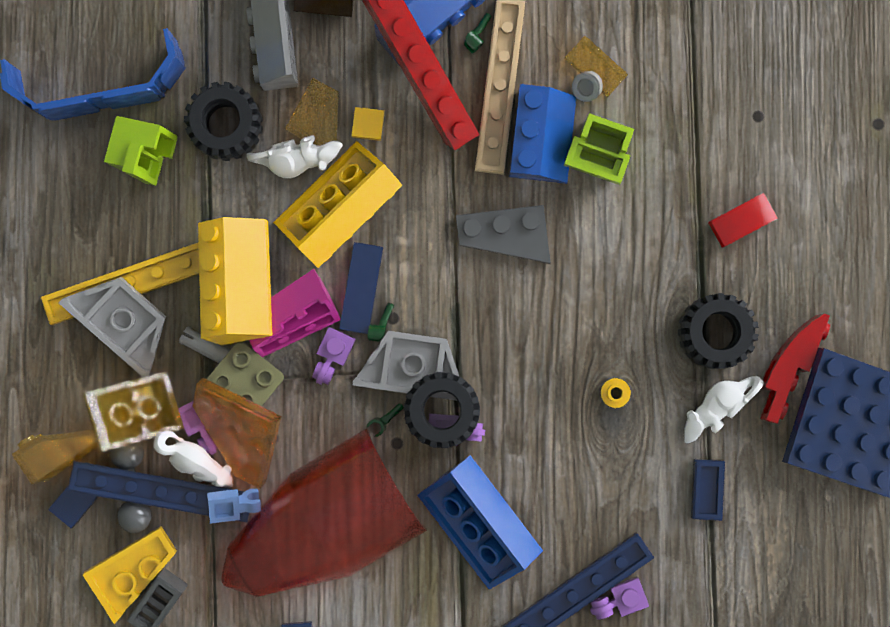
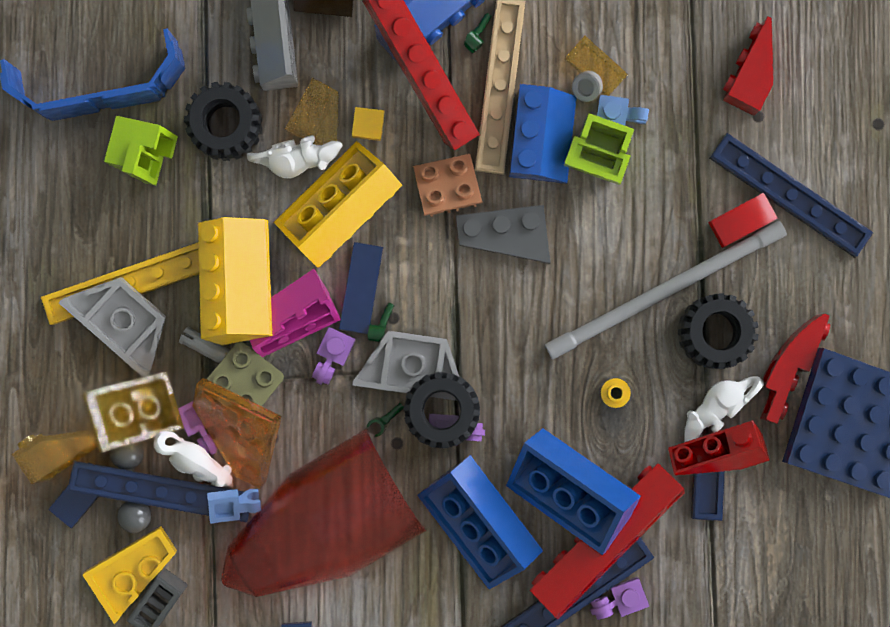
none -> nougat hinge [413,154,482,217]
none -> blue slope [506,428,641,555]
none -> red brick [529,463,685,619]
none -> light grey piece [544,220,787,360]
none -> medium blue plate [597,95,649,126]
none -> red slope [668,420,770,476]
none -> dark blue tile [709,133,874,258]
none -> red slope [722,16,773,116]

